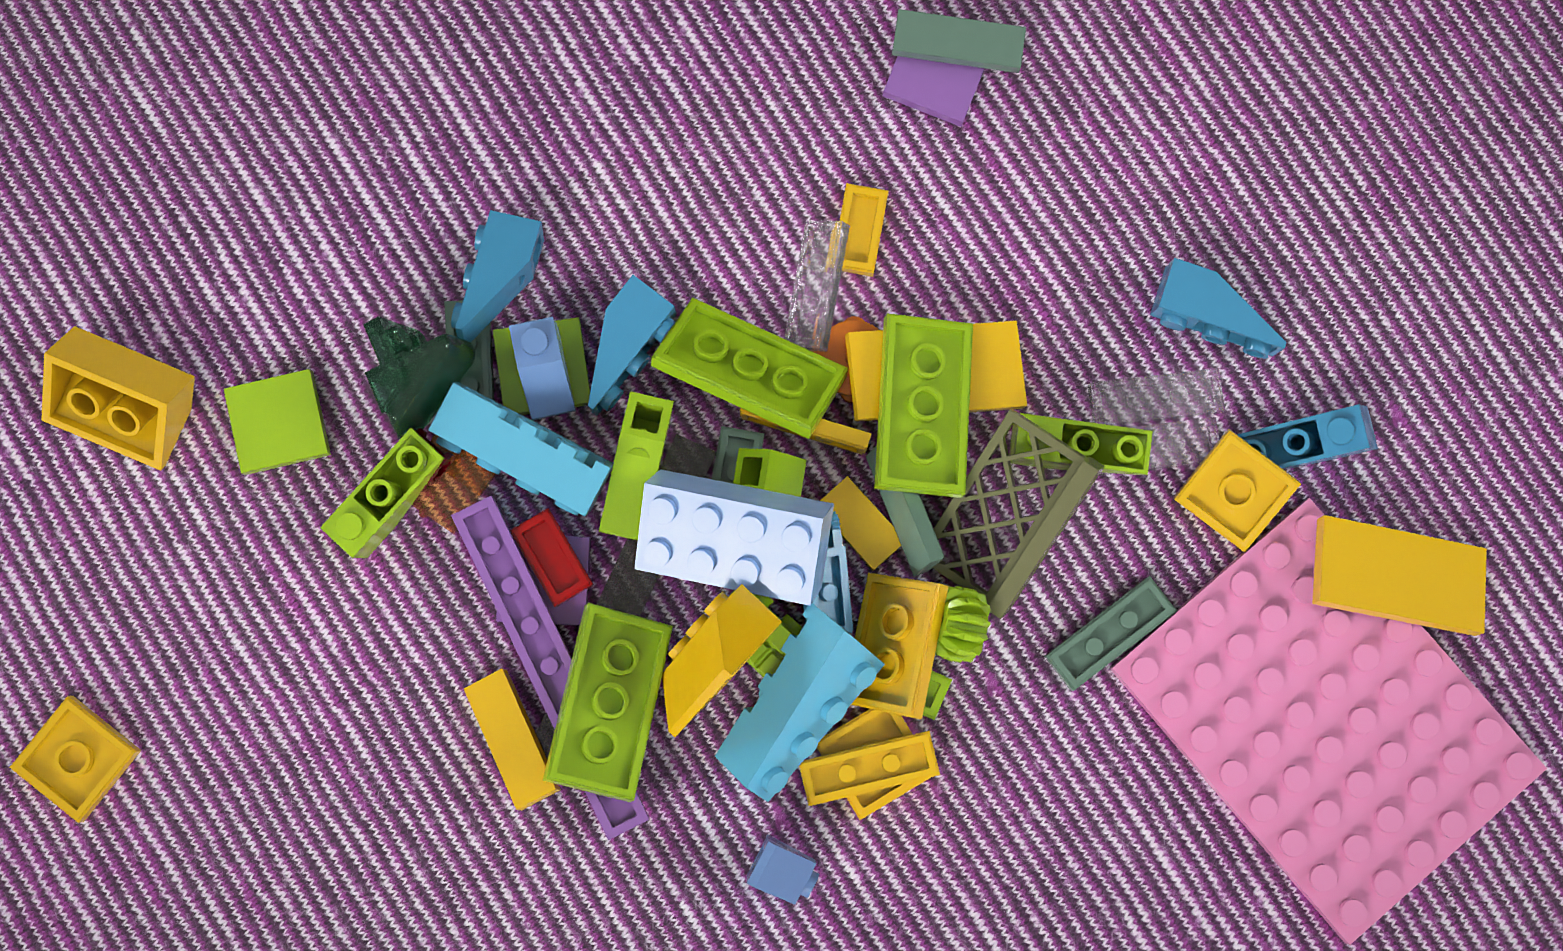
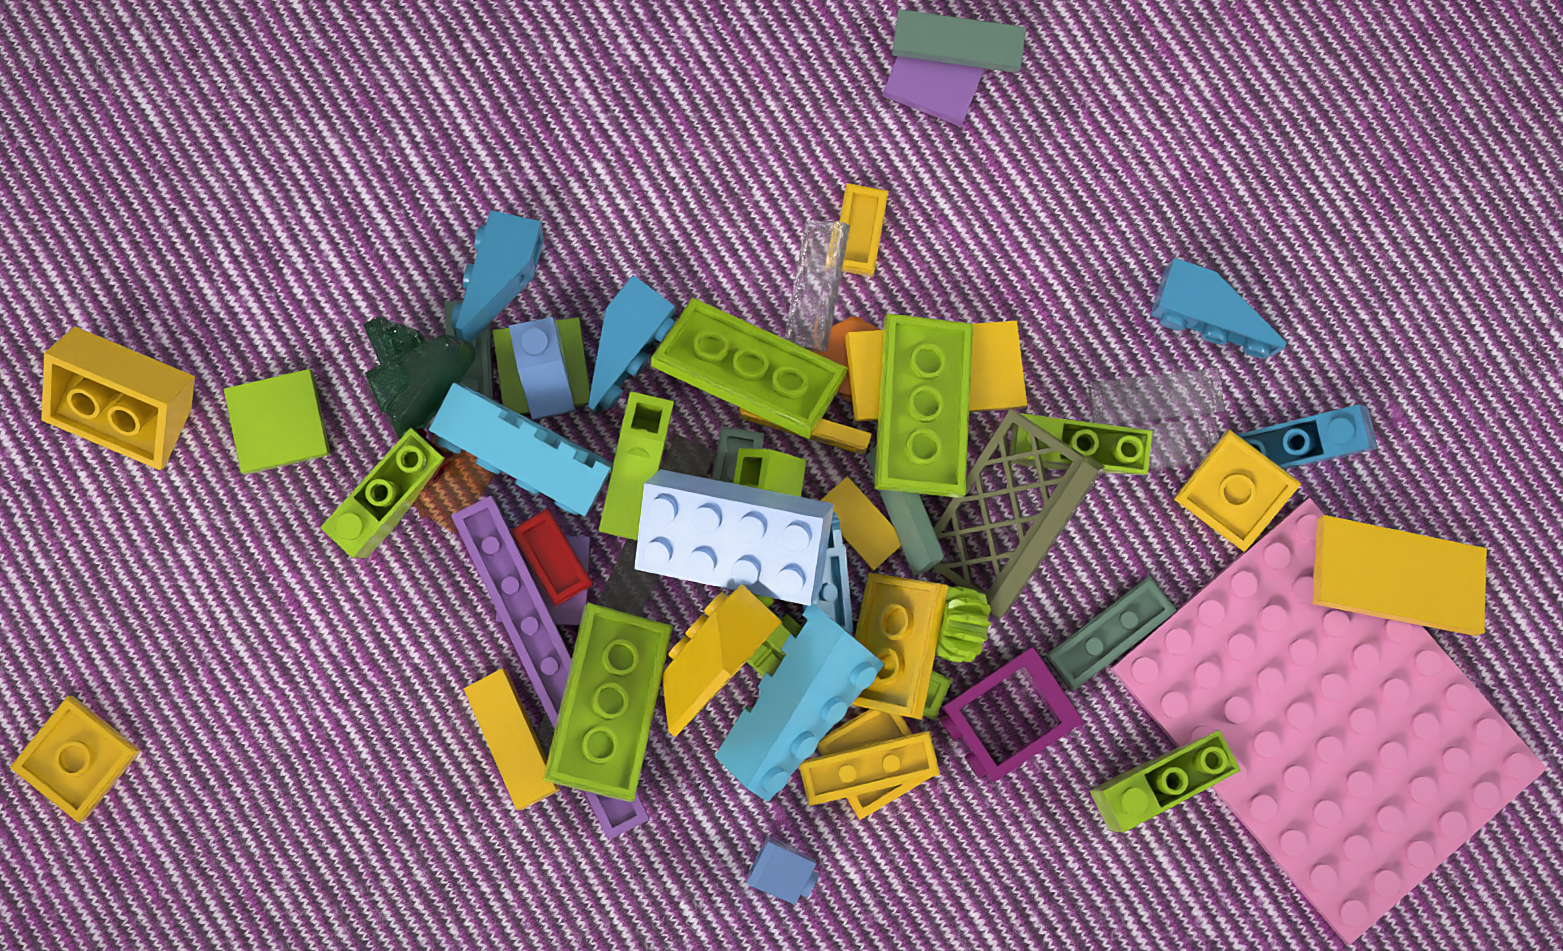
none -> magenta window [939,647,1084,783]
none -> lime slope [1089,730,1241,833]

